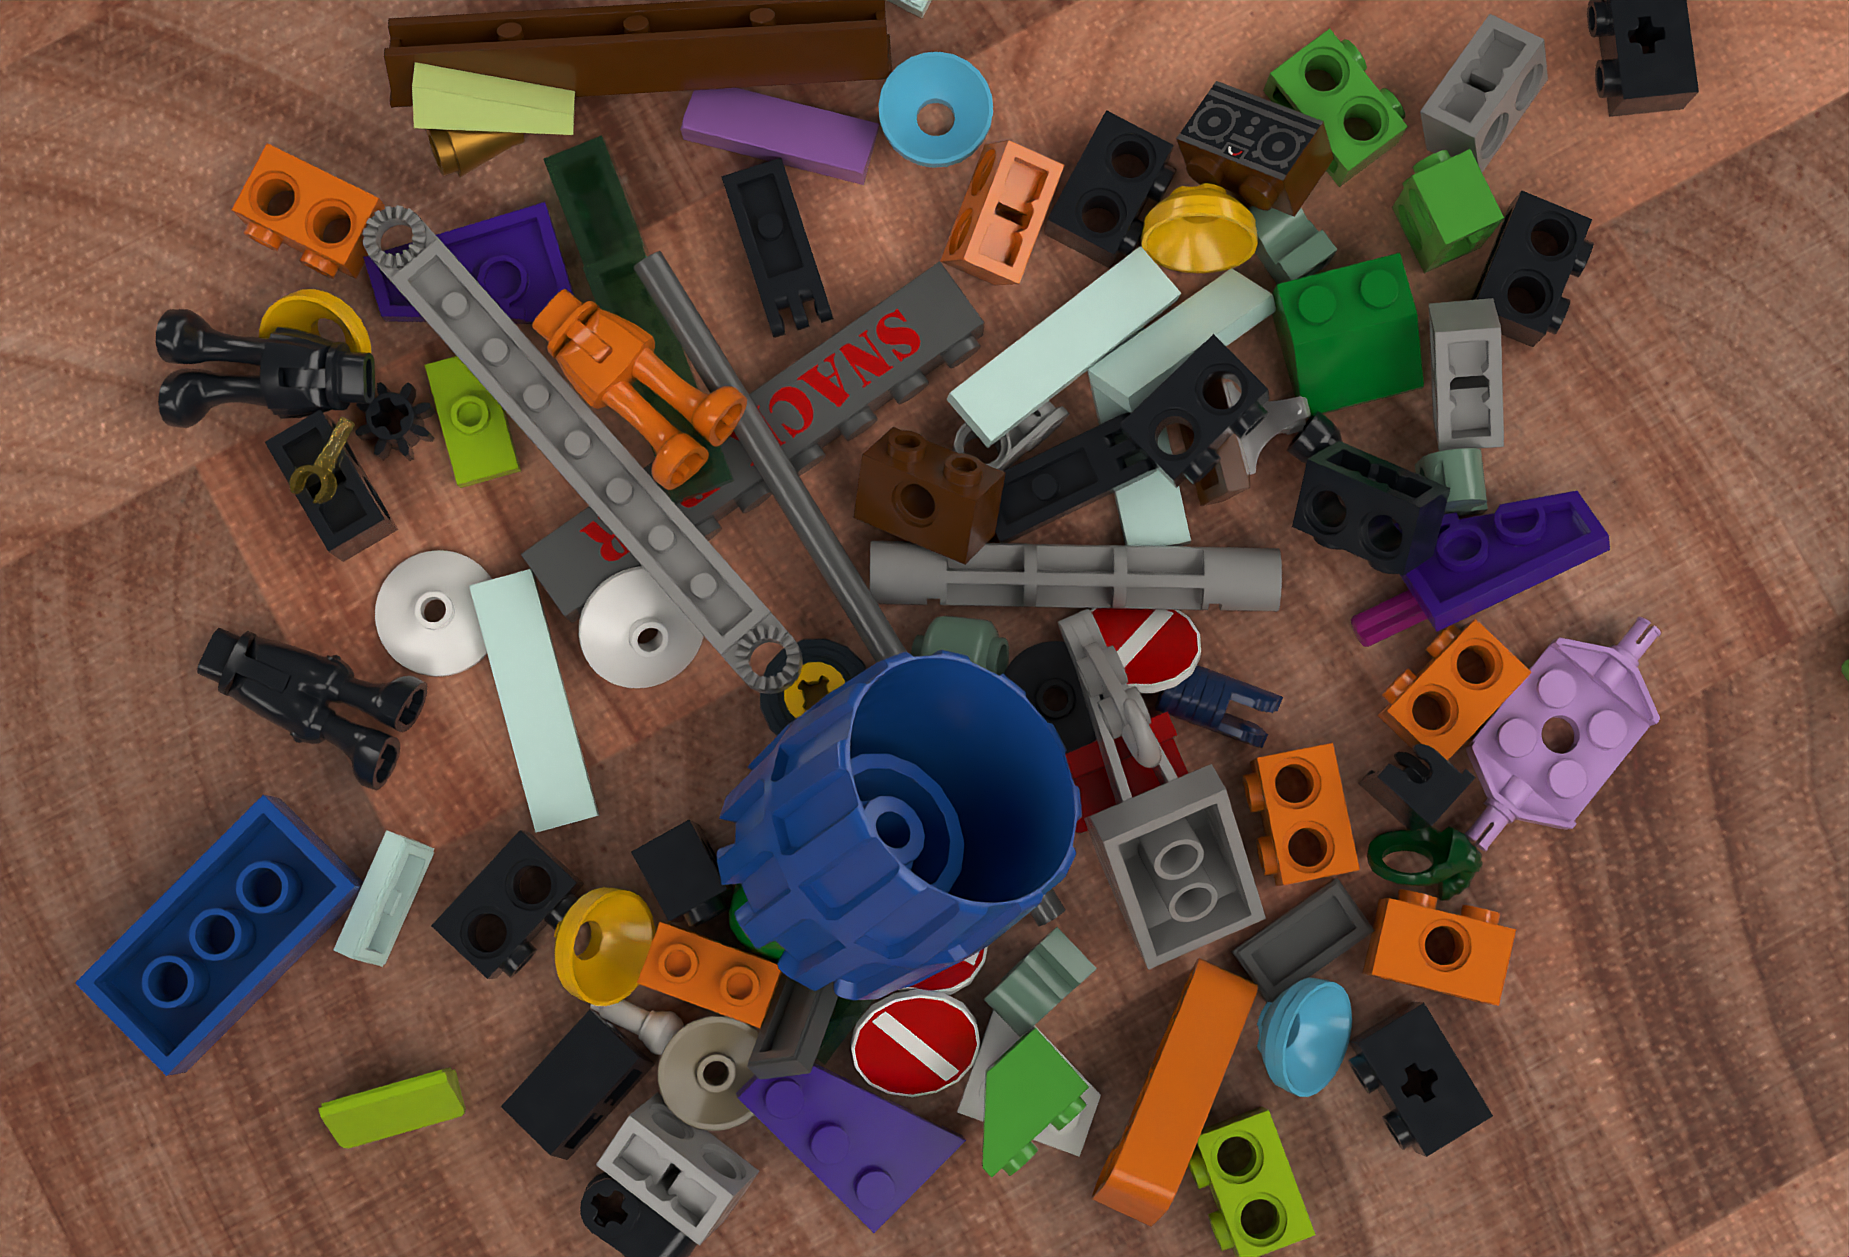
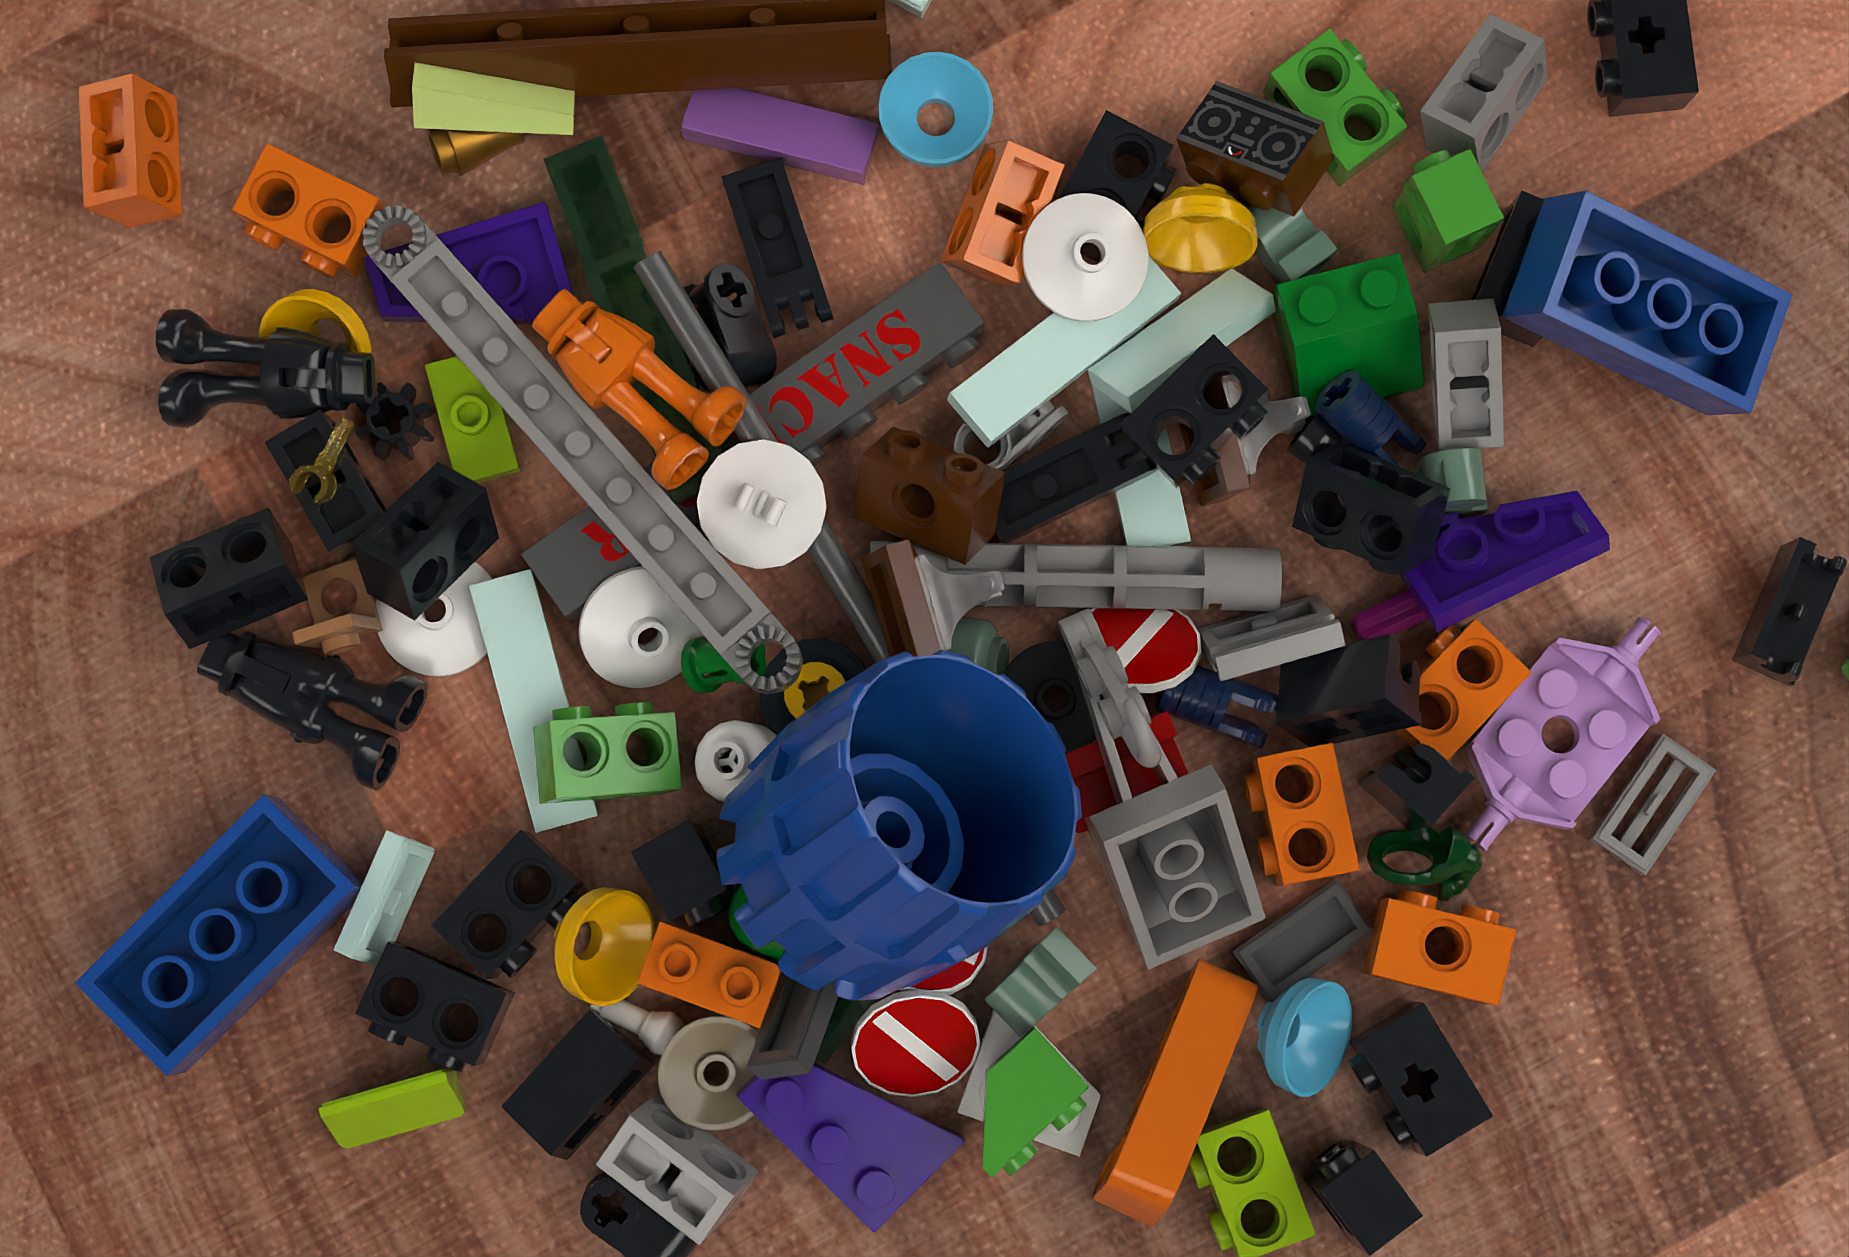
none -> orange brick [79,73,182,228]
none -> black brick [149,508,309,649]
none -> medium nougat bracket [291,559,383,656]
none -> black brick [351,462,499,621]
none -> black brick [355,941,515,1072]
none -> bright green brick [533,702,682,804]
none -> green bush [681,636,767,694]
none -> black piece [683,263,777,392]
none -> white head [694,720,777,802]
none -> white piece [697,439,827,569]
none -> reddish brown piece [861,540,1005,657]
none -> white dish [1022,193,1148,321]
none -> light grey plate [1197,594,1346,681]
none -> black hinge [1276,634,1422,747]
none -> black brick [1304,1140,1423,1256]
none -> dark blue hinge [1315,370,1427,466]
none -> blue brick [1502,191,1793,415]
none -> light grey tile [1588,734,1716,876]
none -> black hinge [1732,537,1847,686]

